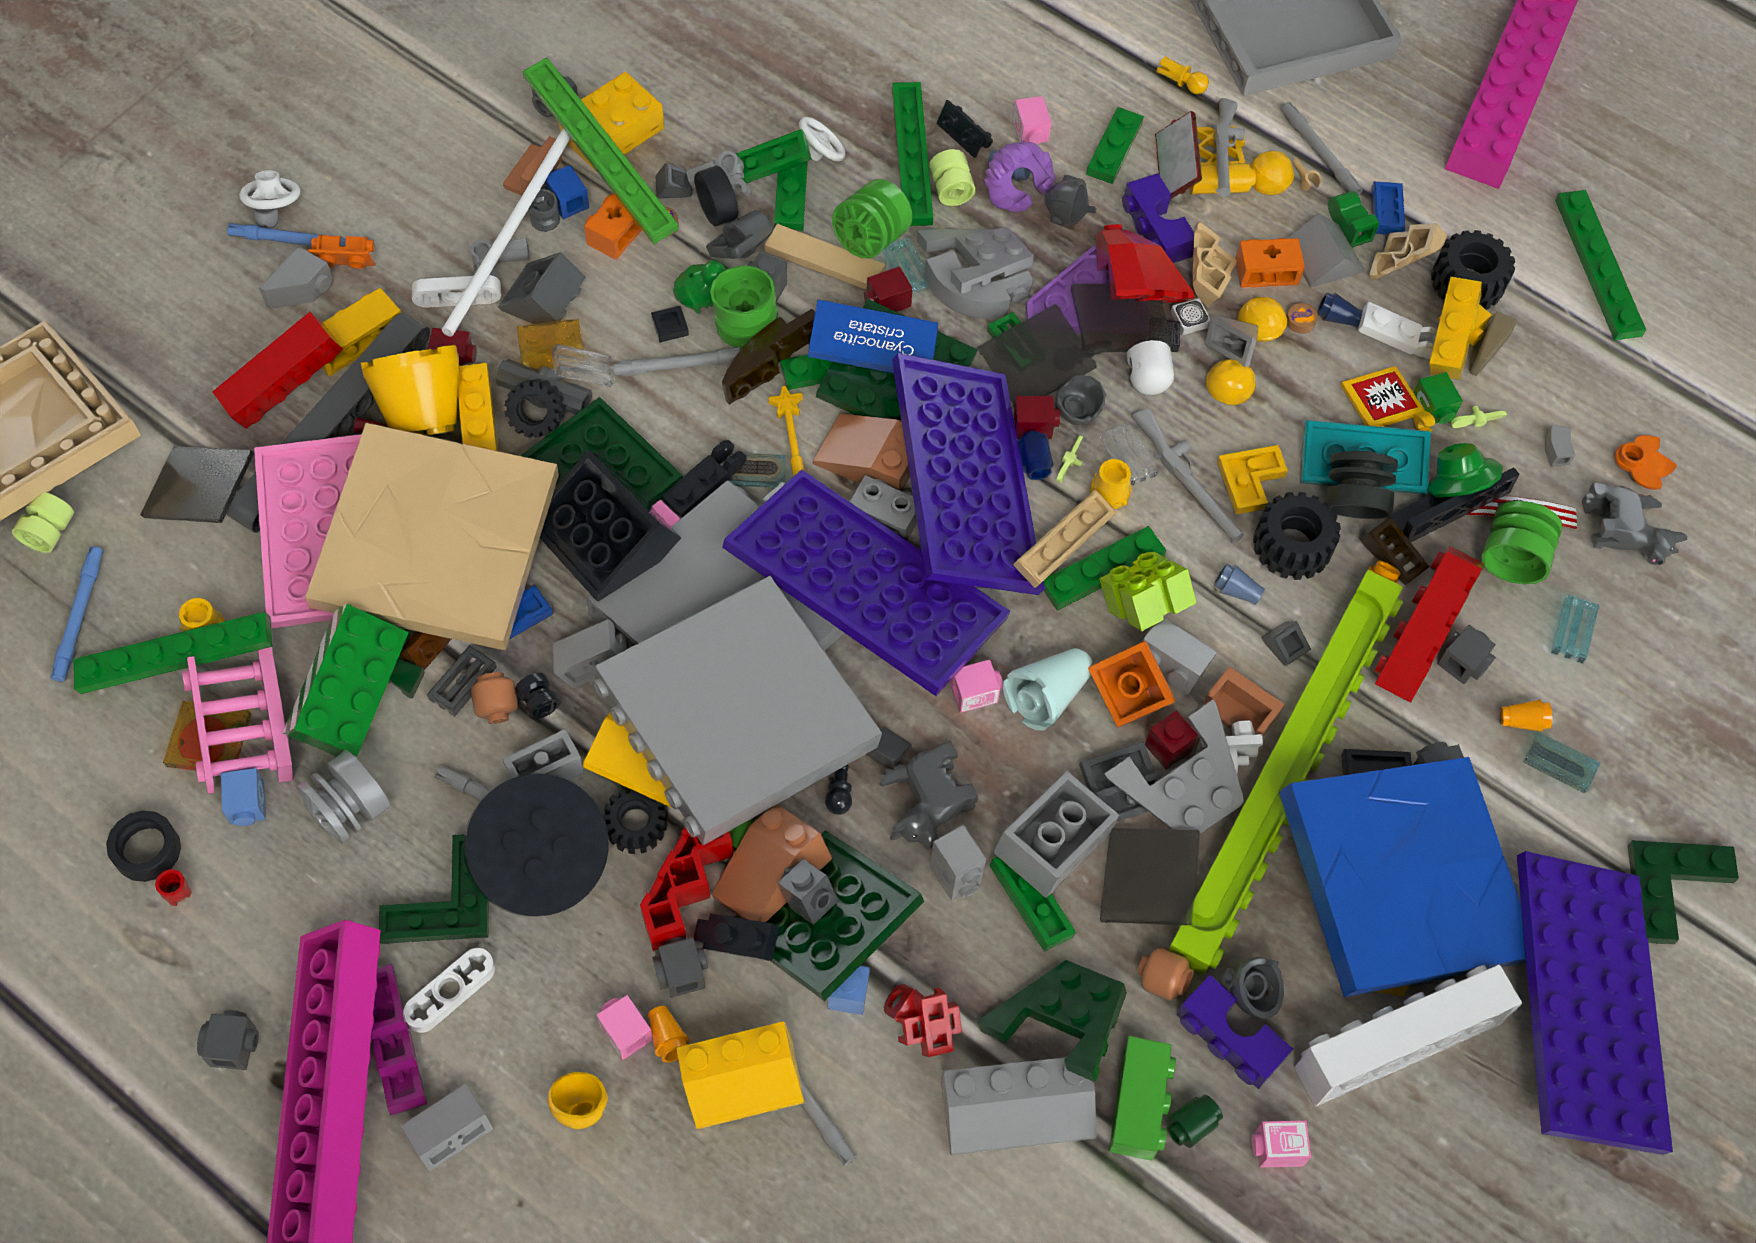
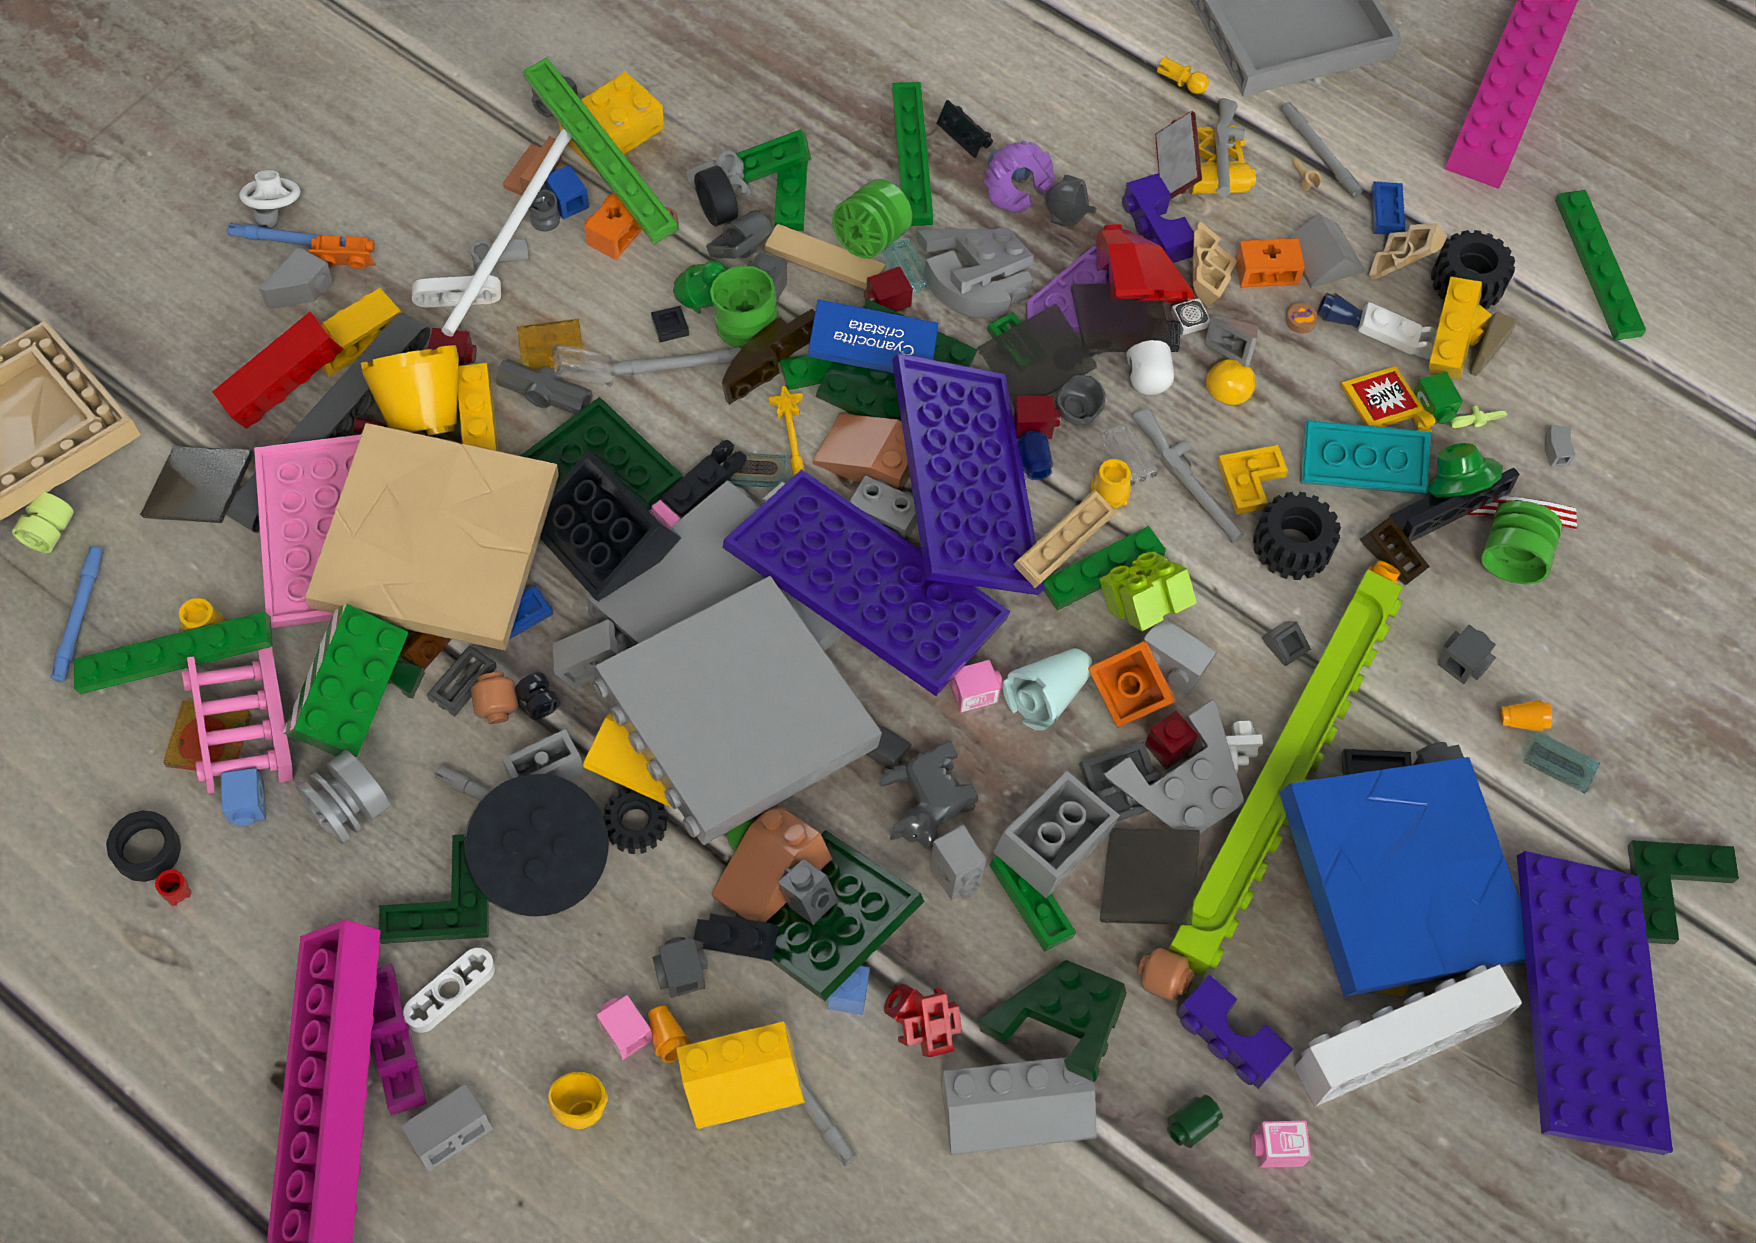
dark grey brick [197,1010,259,1070] -> none
dark grey slope [498,252,586,326] -> none
black tyre [504,379,565,438] -> none
red brick [640,826,733,951] -> none
dark grey slope [655,163,692,198] -> none
white piece [799,117,846,162] -> none
black bar [825,764,852,815] -> none
yellowish green wheel [929,149,976,206] -> none
bright pink brick [1013,96,1051,144] -> none
yellowish green piece [1057,435,1083,483] -> none
green plate [1086,107,1144,184] -> none
bright green brick [1109,1036,1176,1161] -> none
nougat panel [1203,666,1285,739] -> none
sand blue cone [1214,563,1265,605] -> none
dark grey helmet [1222,957,1284,1018] -> none
yellow piece [1237,297,1287,342] -> none
yellow piece [1250,150,1294,195] -> none
pearl dark grey wheel [1326,451,1398,519] -> none
green leg [1328,191,1380,248] -> none
red brick [1374,546,1485,703] -> none
clear light blue tile [1551,595,1599,663] -> none
dark grey animal [1582,482,1687,565] -> none
orange plate [1614,435,1677,490] -> none

